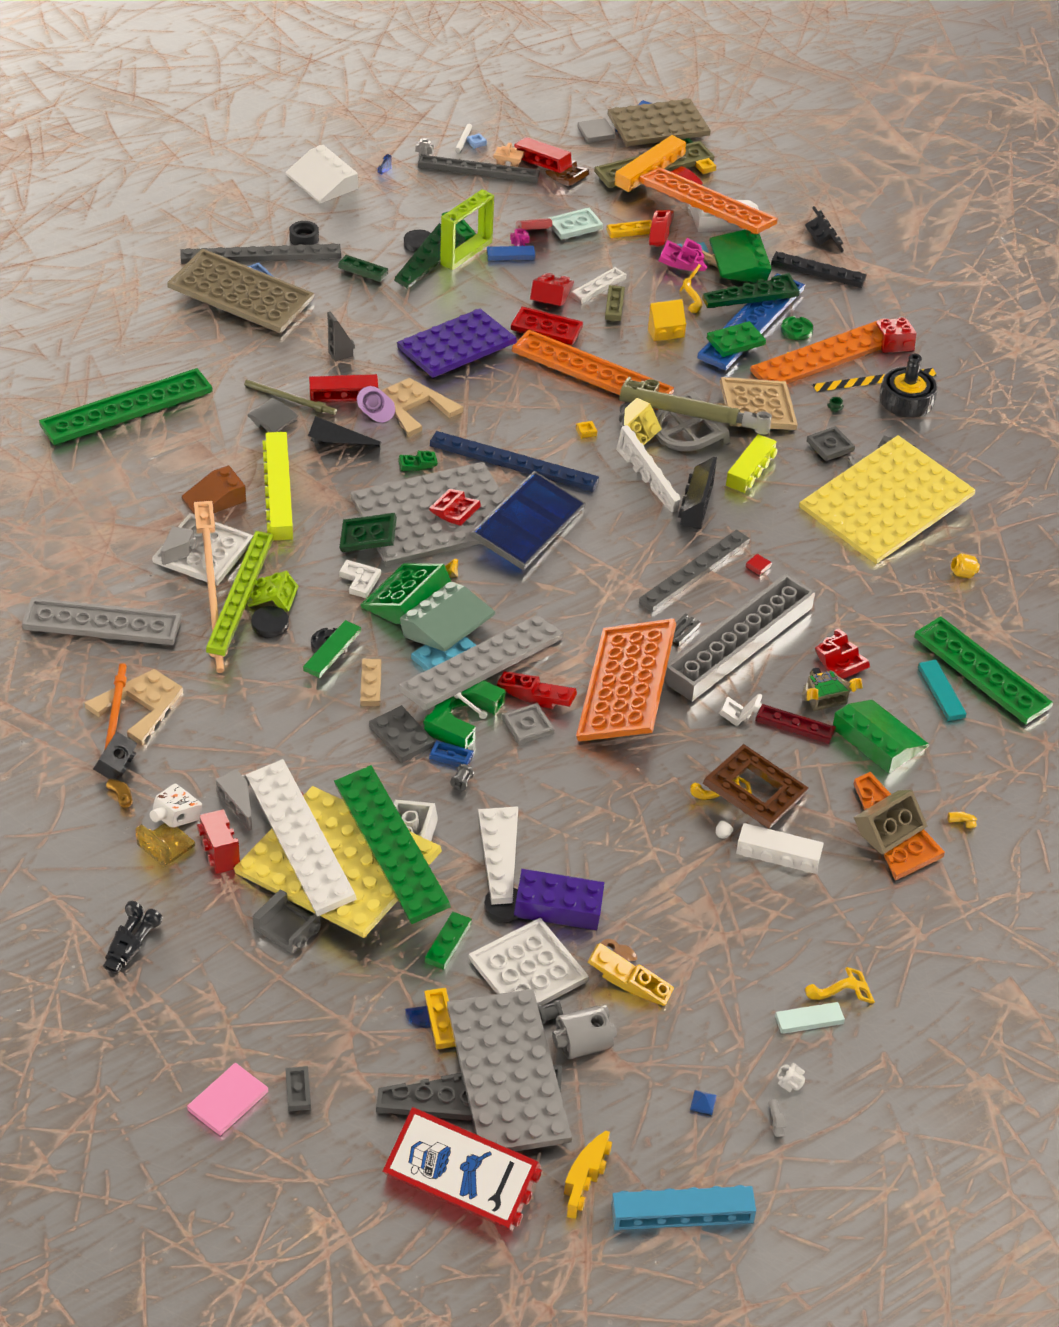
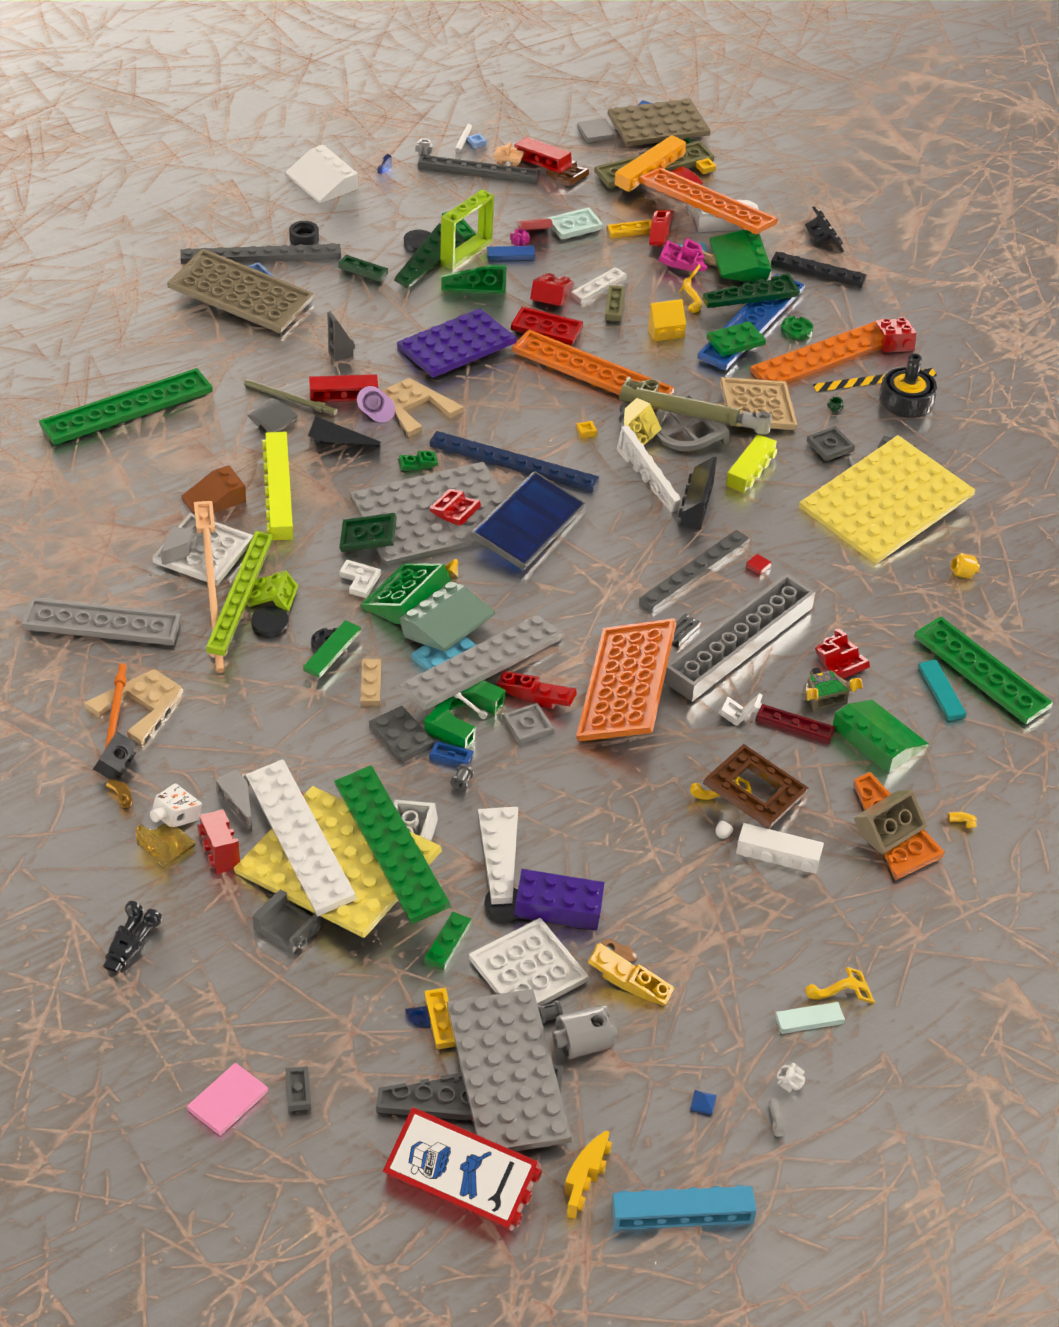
none -> green wedge [441,265,507,294]

